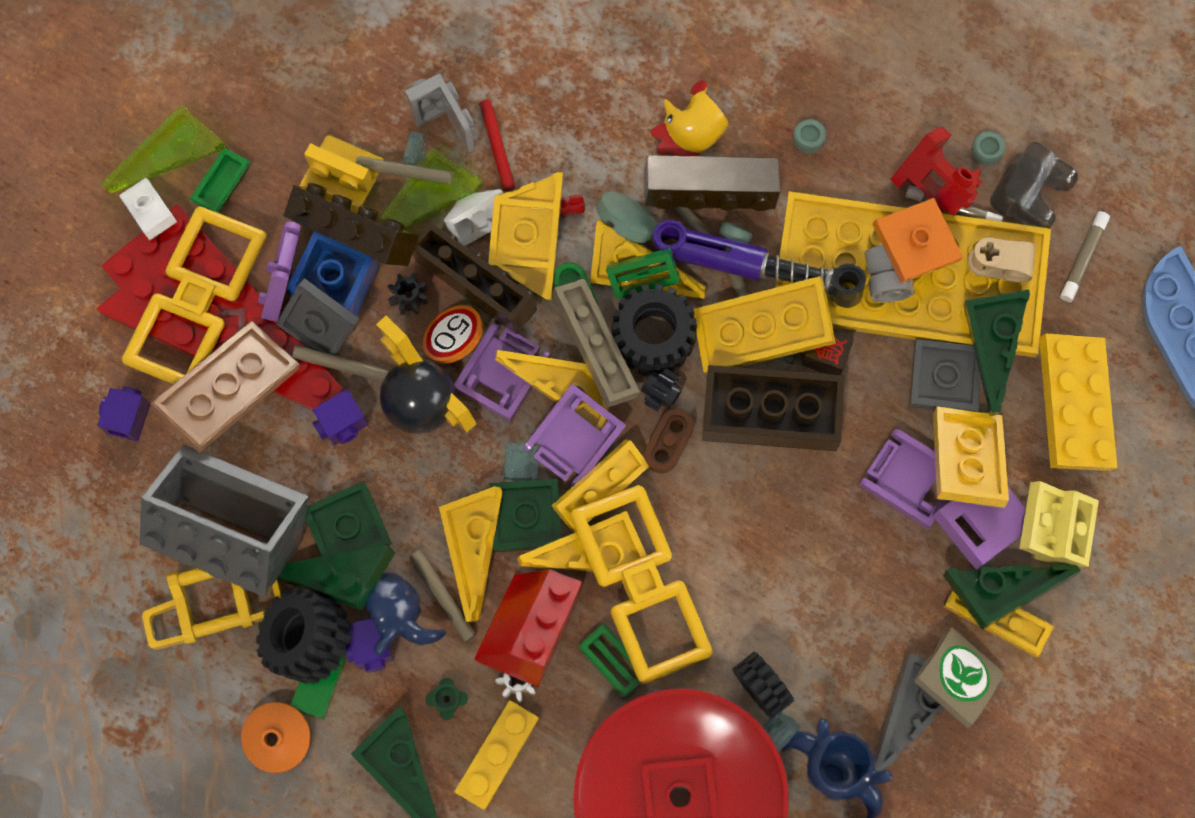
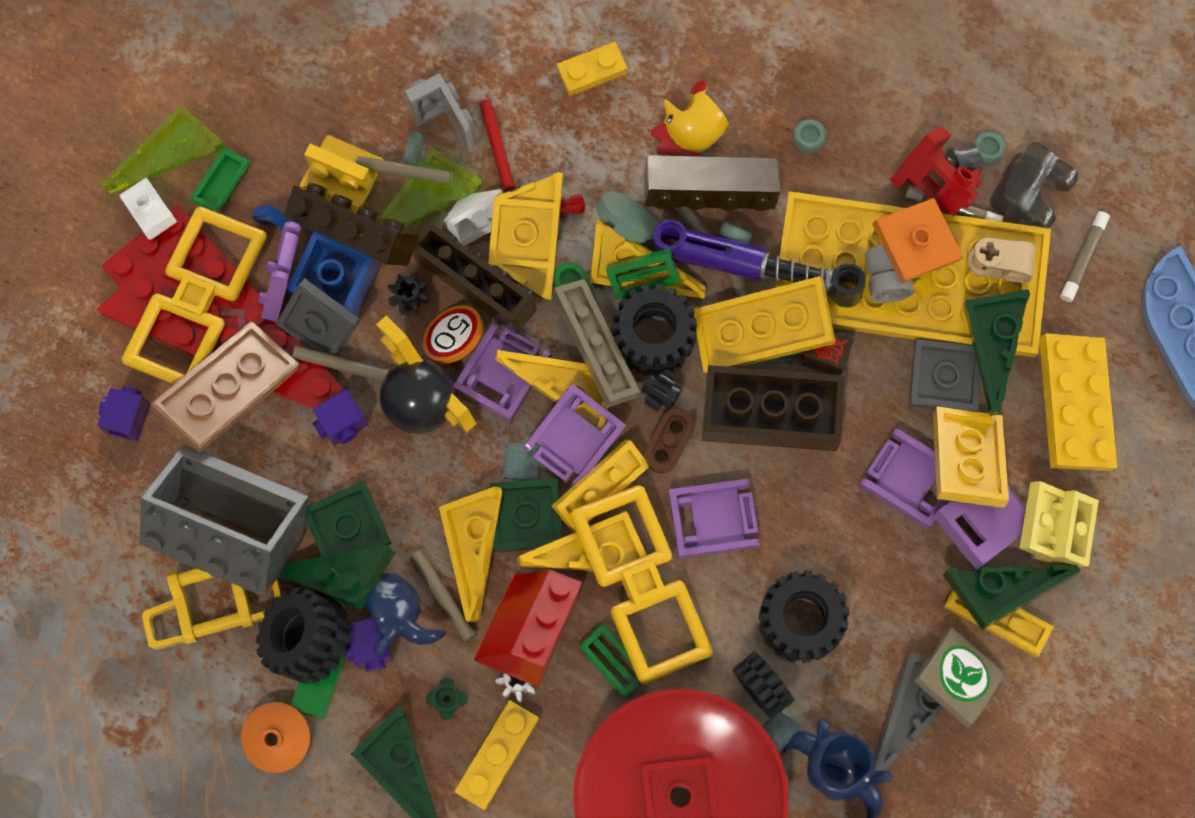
none -> blue tile [251,205,297,231]
none -> yellow plate [556,41,628,96]
none -> medium lavender container [668,479,760,559]
none -> black tyre [759,570,850,663]
none -> dark grey hose [945,146,983,172]

